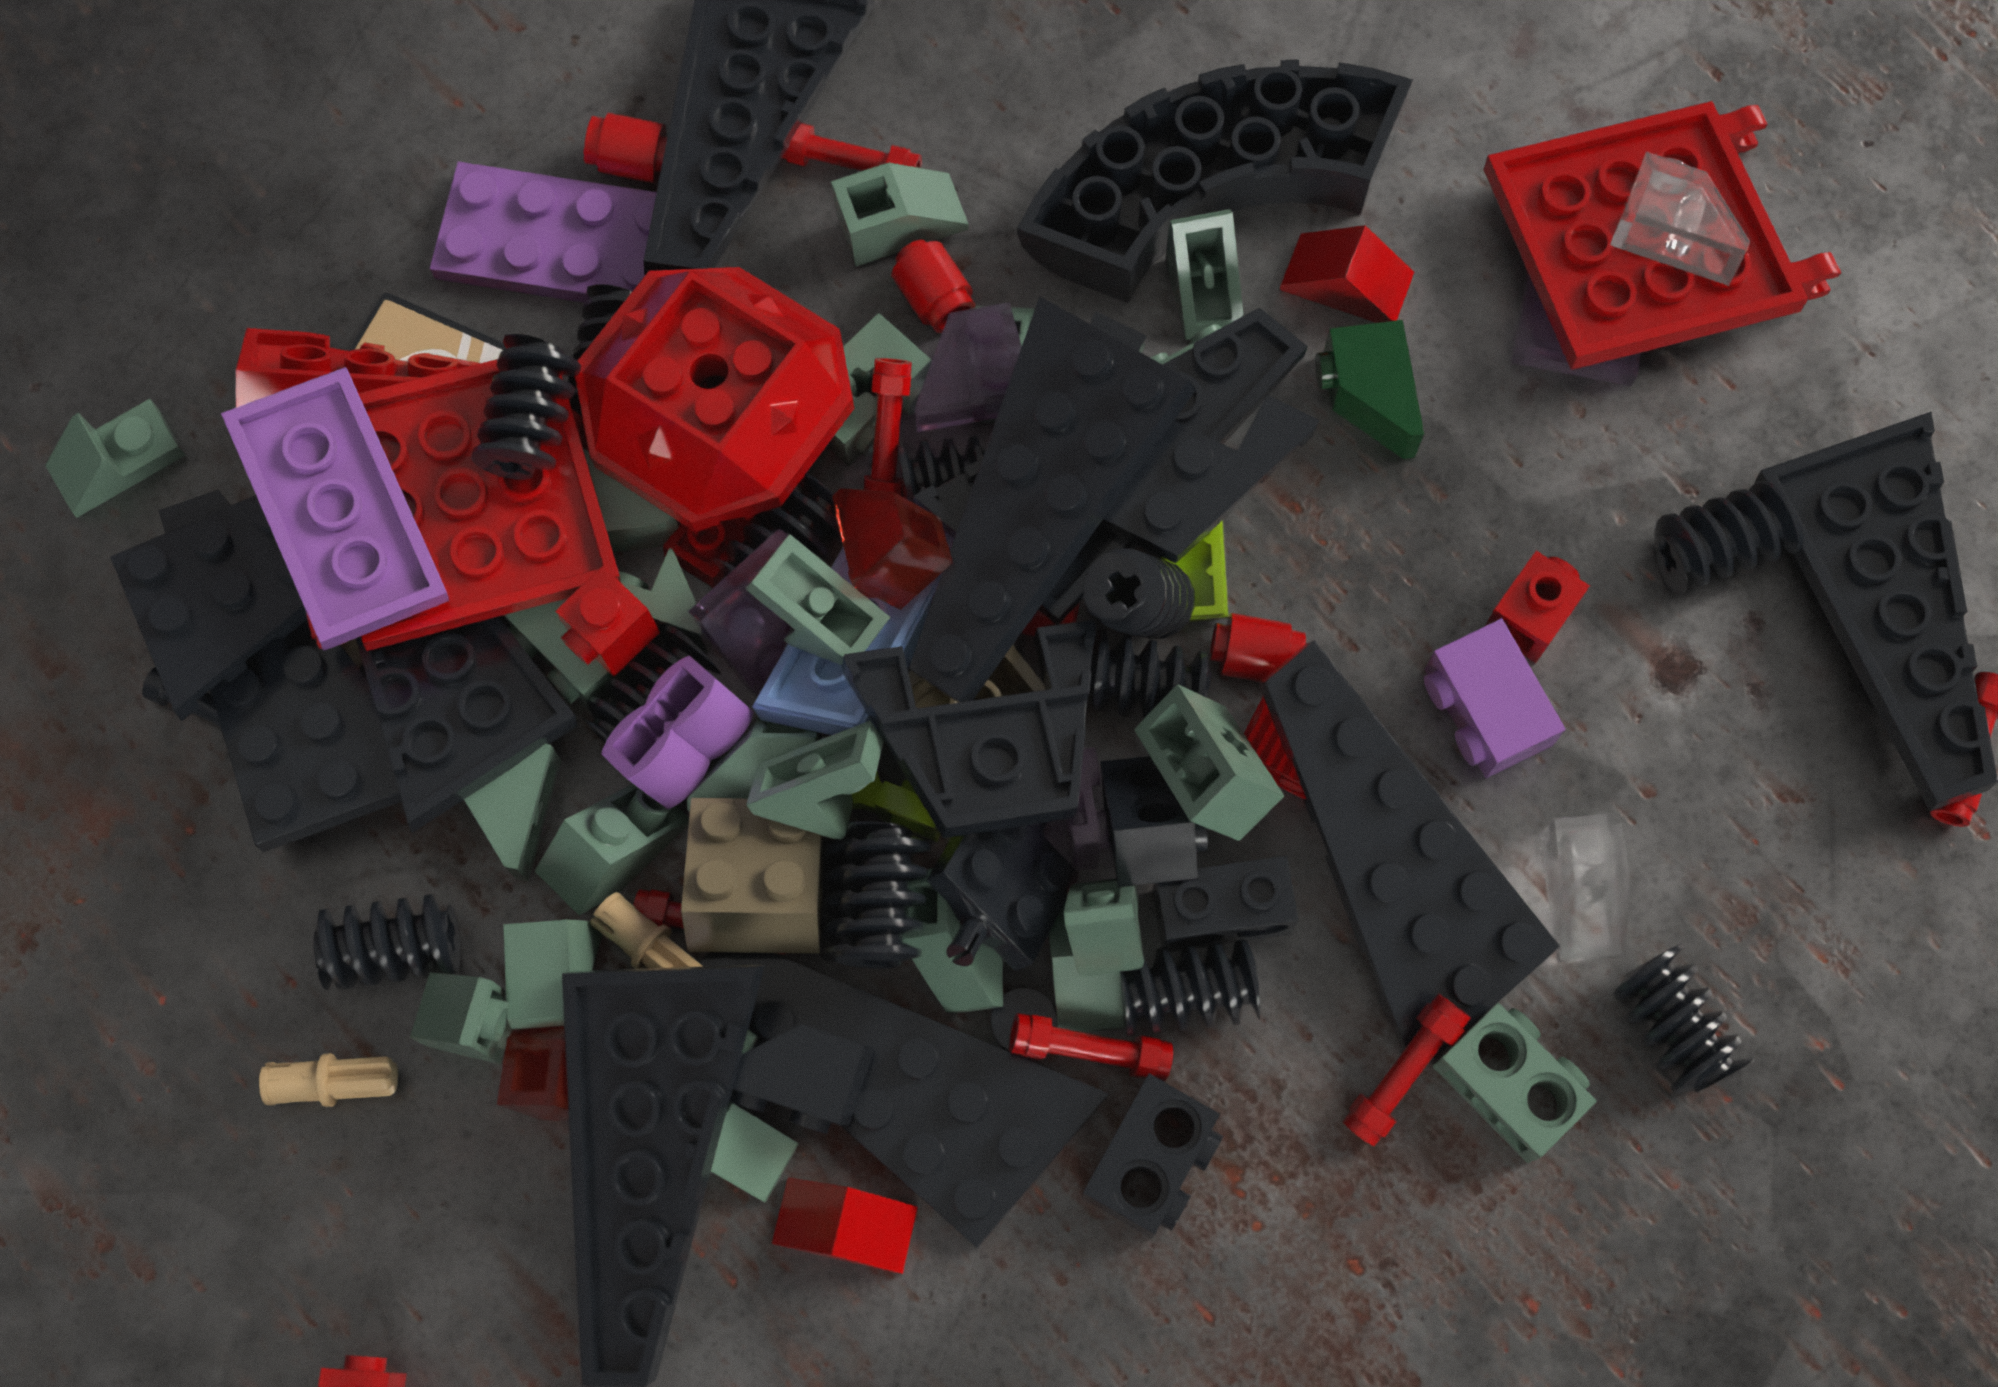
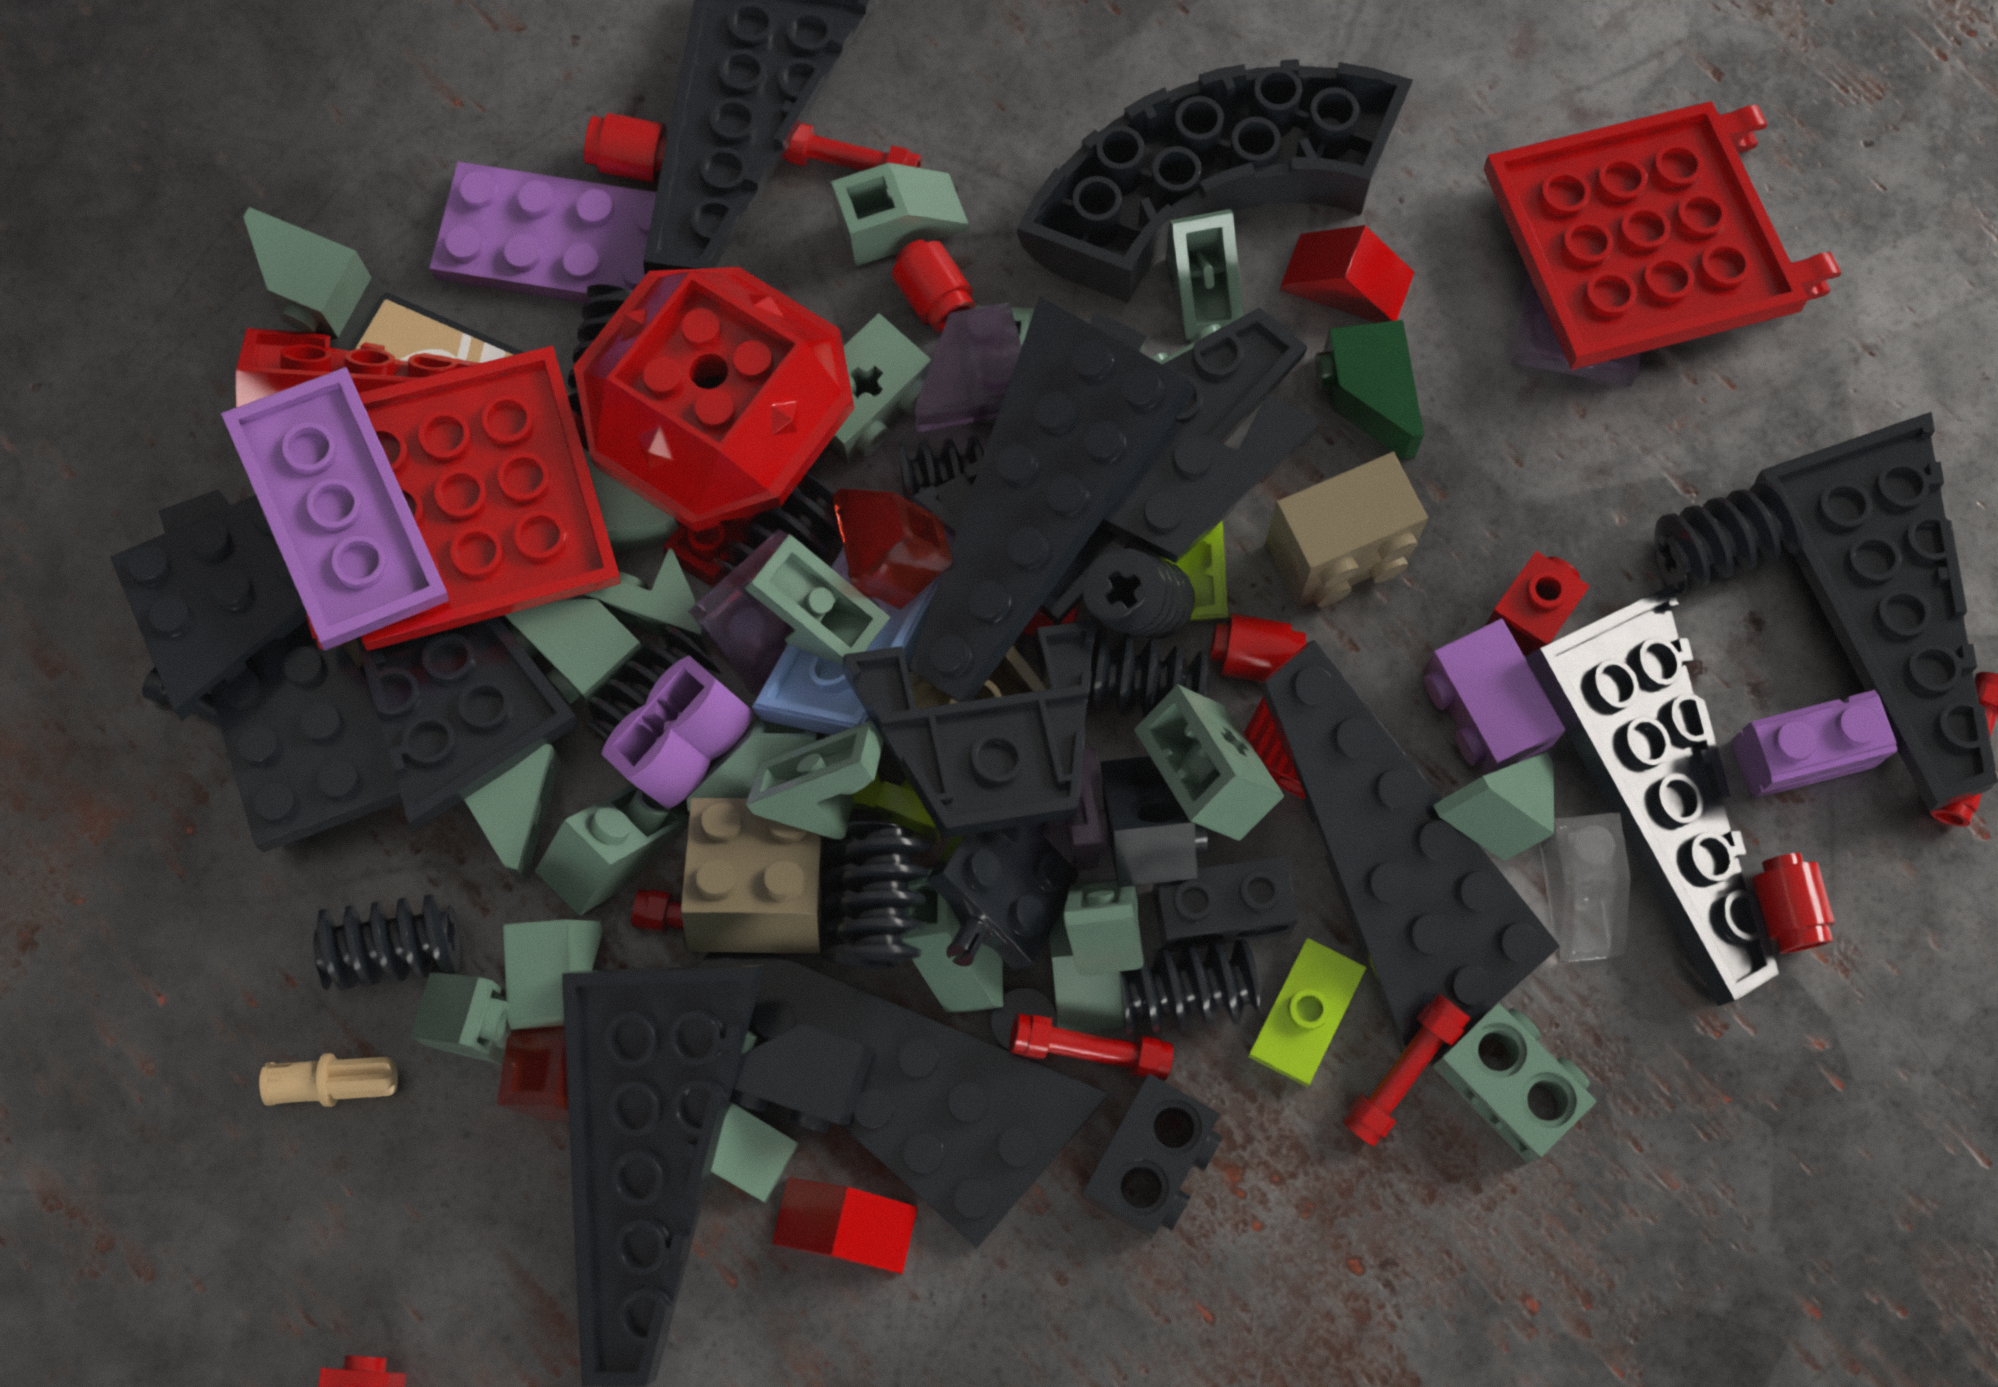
sand green slope [45,399,186,518] -> none
black piece [471,334,581,480] -> none
red brick [555,566,660,677] -> none
tan axle [590,892,703,969] -> none
red bar [862,358,912,513] -> none
clear slope [1610,152,1750,286] -> none
black piece [1613,943,1755,1094] -> none
none -> sand green slope [243,207,372,338]
none -> lime plate [1248,937,1367,1087]
none -> dark tan brick [1265,451,1429,609]
none -> sand green slope [1433,752,1554,861]
none -> wing [1526,584,1779,1006]
none -> medium lavender brick [1732,690,1897,799]
none -> red brick [1752,853,1836,954]

